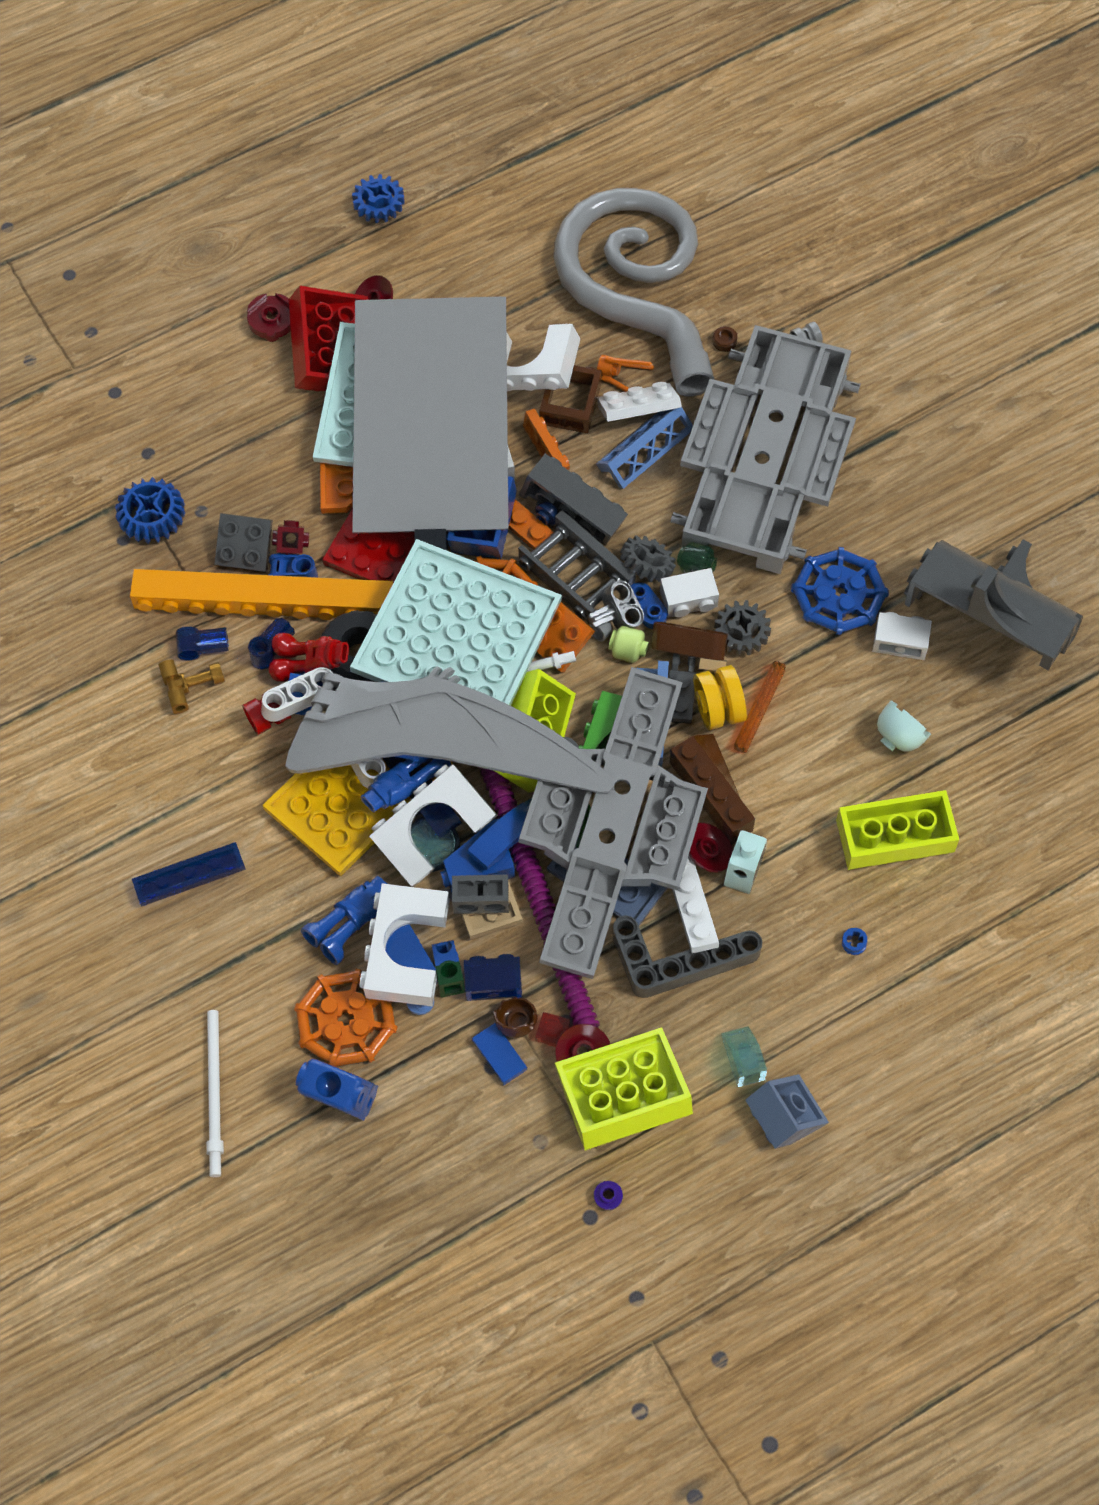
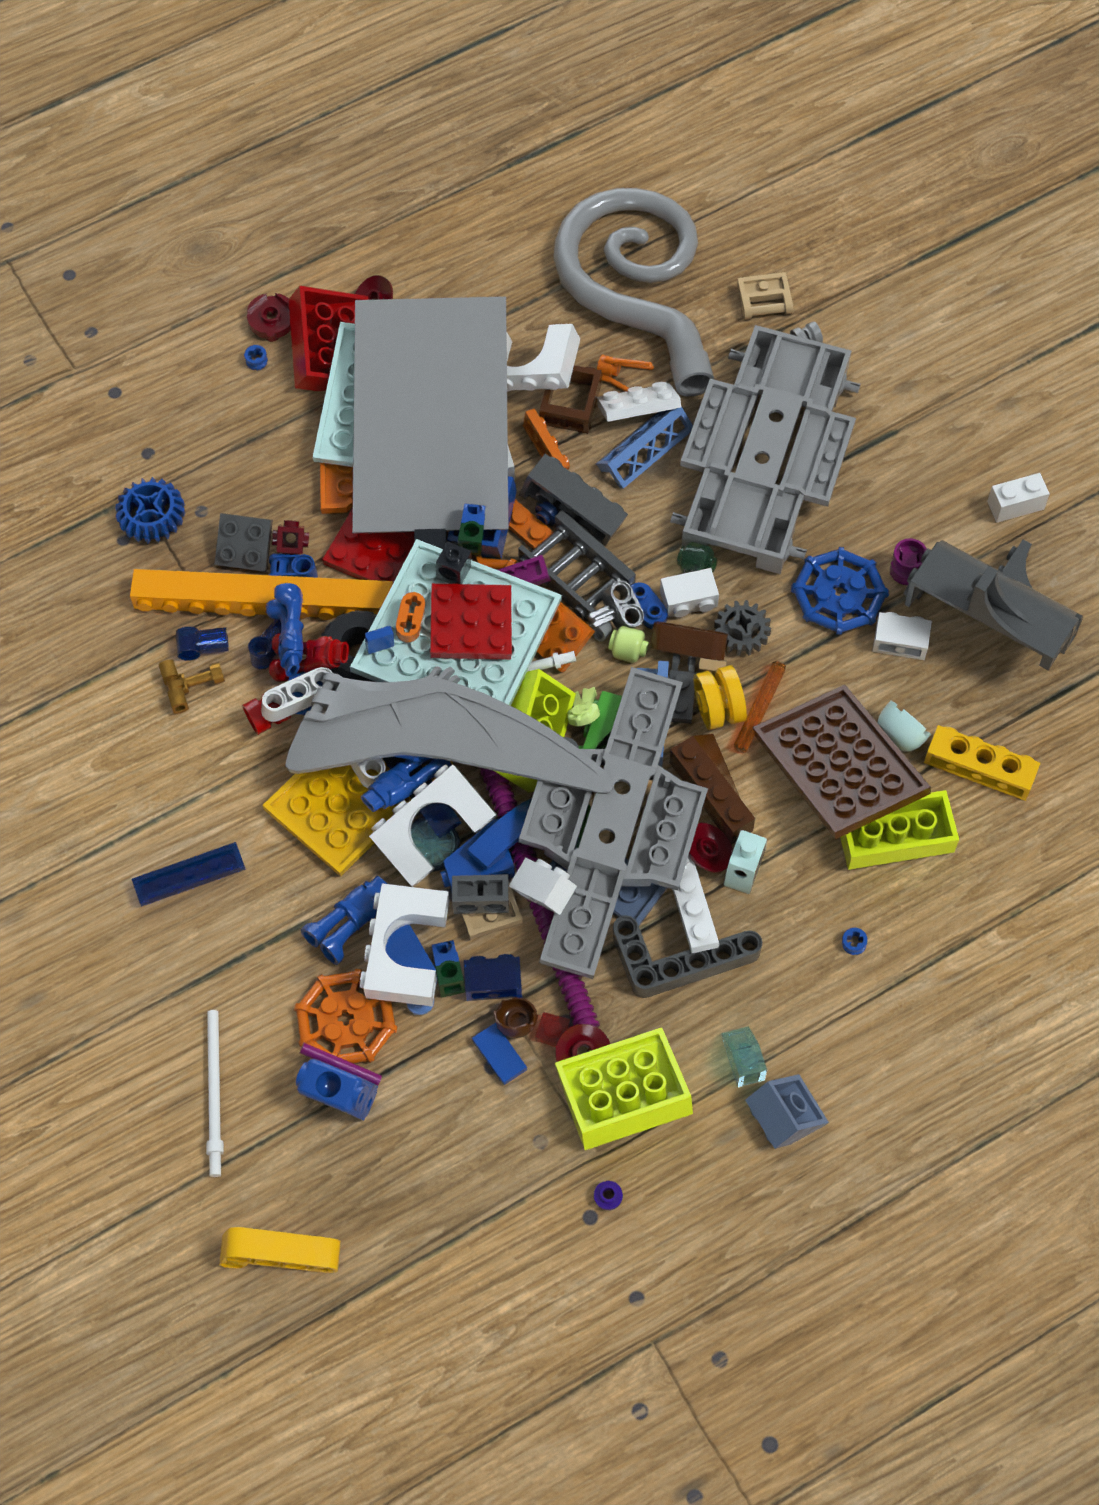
blue gear [352,174,405,223] -> none
dark grey gear [620,535,676,582] -> none
reddish brown tile [713,326,738,352] -> none
none -> yellow beam [219,1227,341,1273]
none -> blue bush [244,345,268,370]
none -> blue piece [266,583,304,677]
none -> magenta bar [299,1043,382,1086]
none -> blue tile [365,626,394,654]
none -> orange beam [396,592,425,642]
none -> red plate [430,583,512,660]
none -> black brick [436,541,471,584]
none -> dark green leg [458,503,486,556]
none -> magenta plate [498,555,551,585]
none -> white brick [509,858,577,915]
none -> yellowish green piece [568,687,600,726]
none -> tan plate [737,272,793,320]
none -> reddish brown plate [753,685,931,840]
none -> magenta wheel [890,538,927,585]
none -> yellow brick [924,725,1040,801]
none -> white brick [987,473,1050,523]

